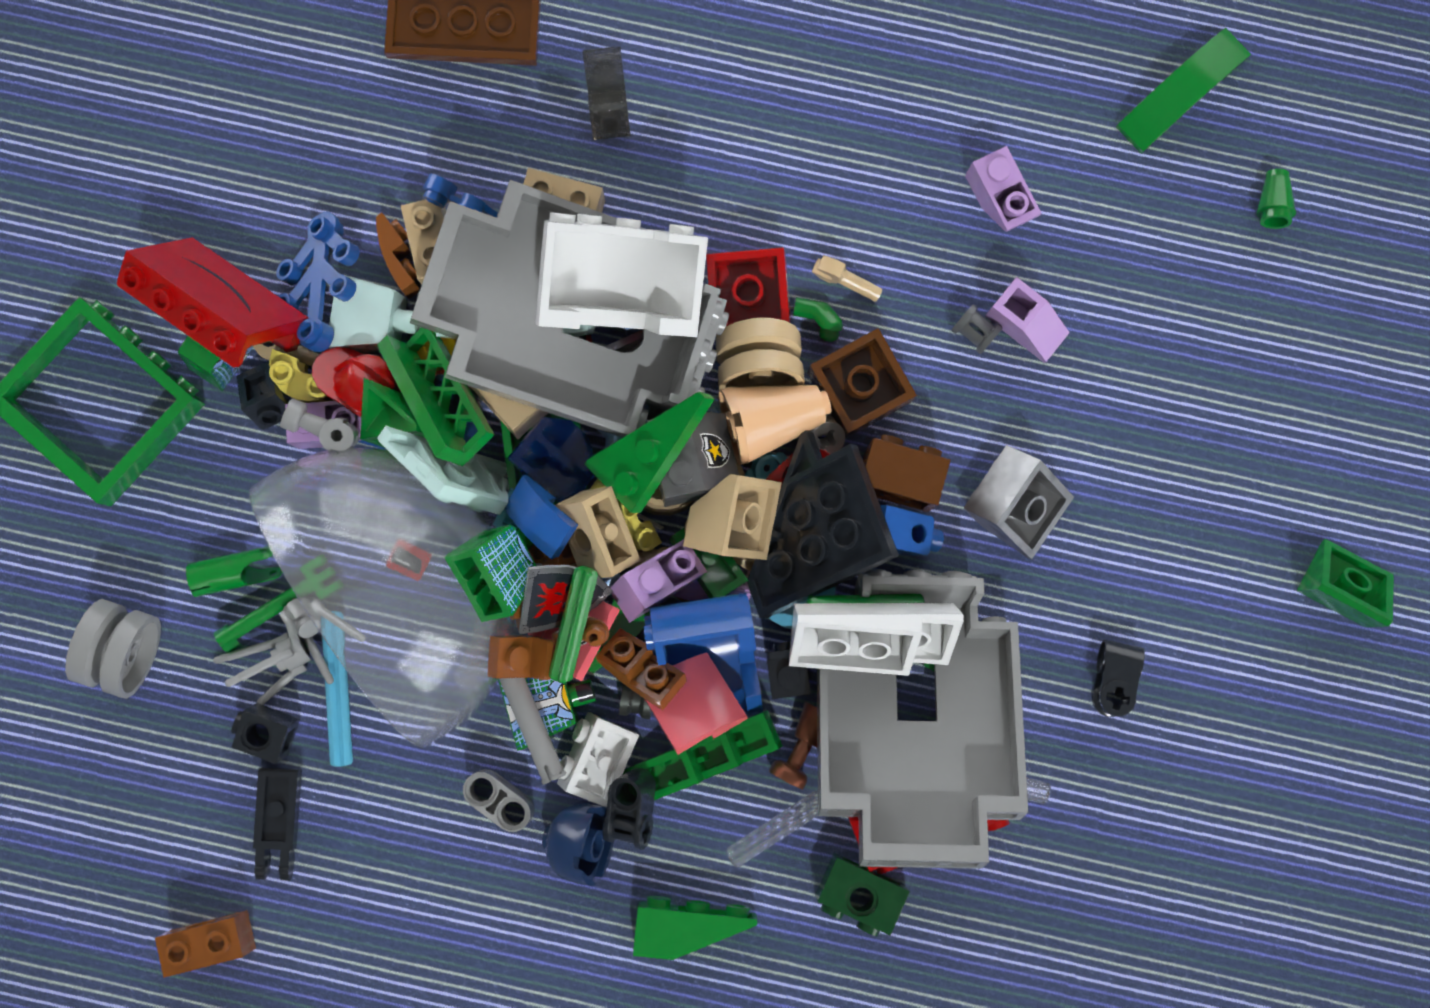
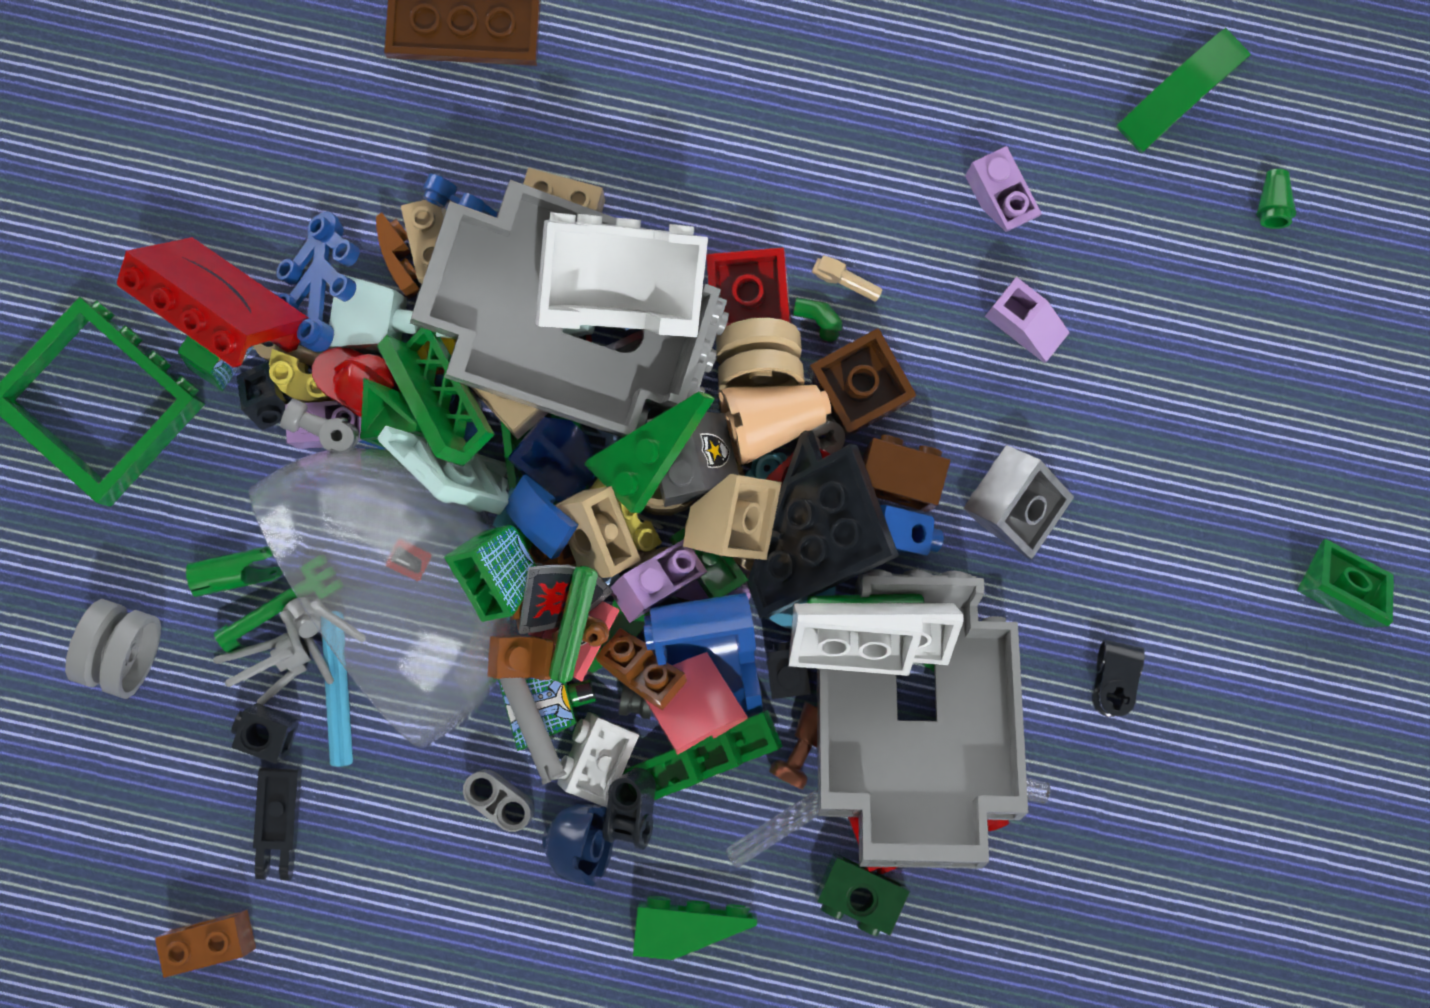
clear smoke slope [583,46,631,140] -> none
dark grey bush [951,303,1003,355] -> none

